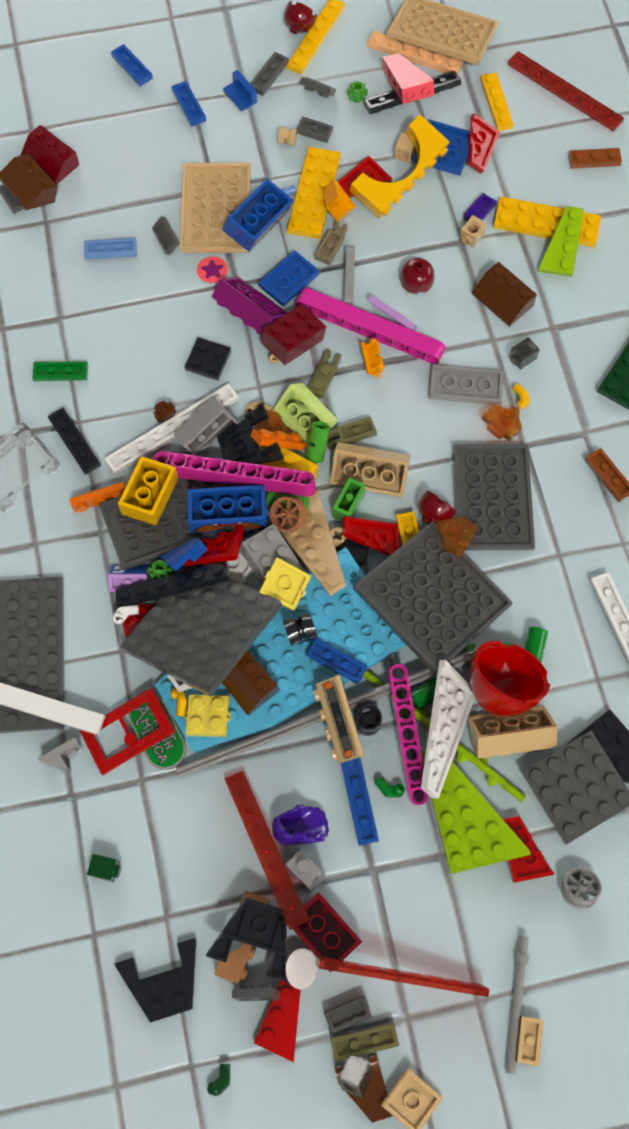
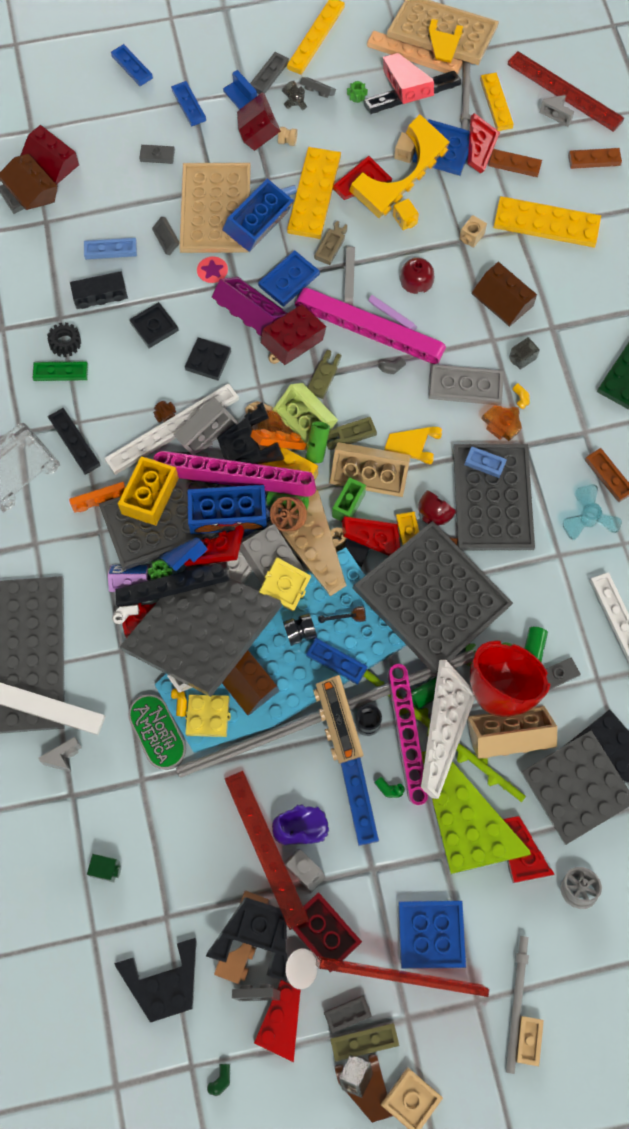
red door [79,687,176,776] -> none
dark red cylinder [284,1,317,34] -> none
dark grey plate [297,116,333,143] -> none
light orange slope [323,180,356,221] -> none
light orange hinge [360,339,385,378] -> none
clear orange plate [435,517,478,558] -> none
dark purple tile [463,193,497,221] -> none
lime wing [538,206,584,277] -> none
none -> black tyre [47,322,81,357]
none -> black brick [70,271,128,309]
none -> black plate [129,302,179,348]
none -> dark grey plate [139,144,175,164]
none -> dark red slope [237,92,281,151]
none -> clear smoke piece [282,81,307,110]
none -> hinge [318,606,366,623]
none -> dark grey arm [378,358,406,374]
none -> yellow flag [384,427,442,465]
none -> yellow brick [393,198,419,230]
none -> blue plate [398,901,466,969]
none -> yellow flag [429,19,463,63]
none -> light grey bar [460,61,471,131]
none -> medium blue plate [464,447,507,478]
none -> dark orange plate [489,149,542,178]
none -> light grey slope [539,95,574,127]
none -> dark grey plate [546,657,581,690]
none -> clear light blue piece [563,484,622,540]

